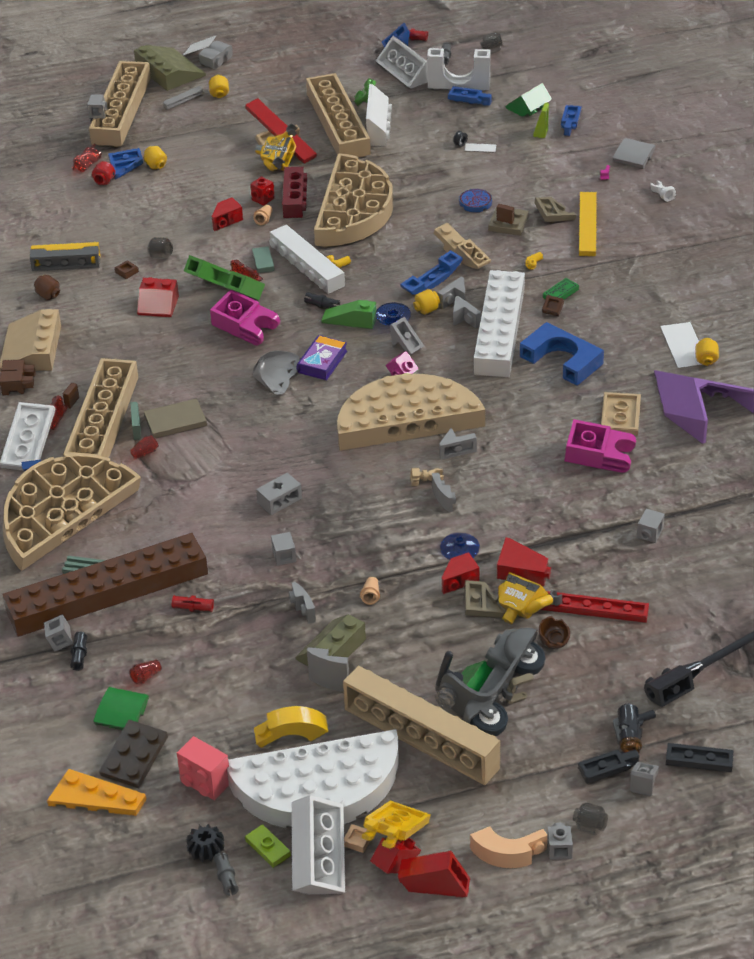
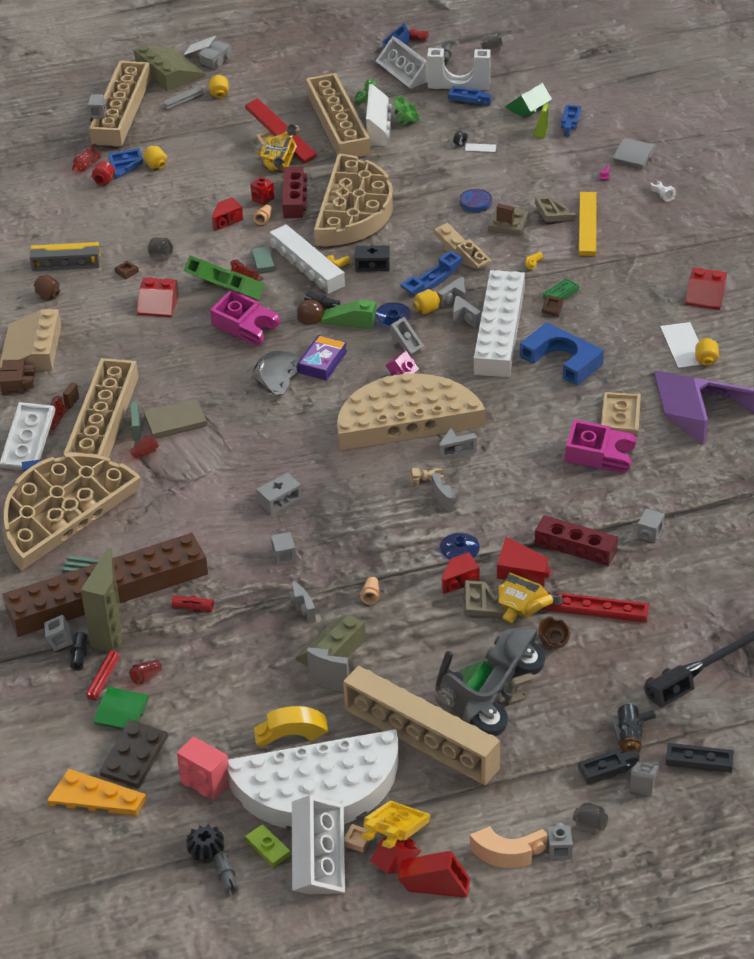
none -> olive slope [81,548,123,652]
none -> red axle [86,650,120,700]
none -> reddish brown hair [297,299,323,324]
none -> black brick [355,245,390,272]
none -> bright green plate [394,95,421,126]
none -> dark red brick [535,515,618,566]
none -> red slope [685,268,727,310]

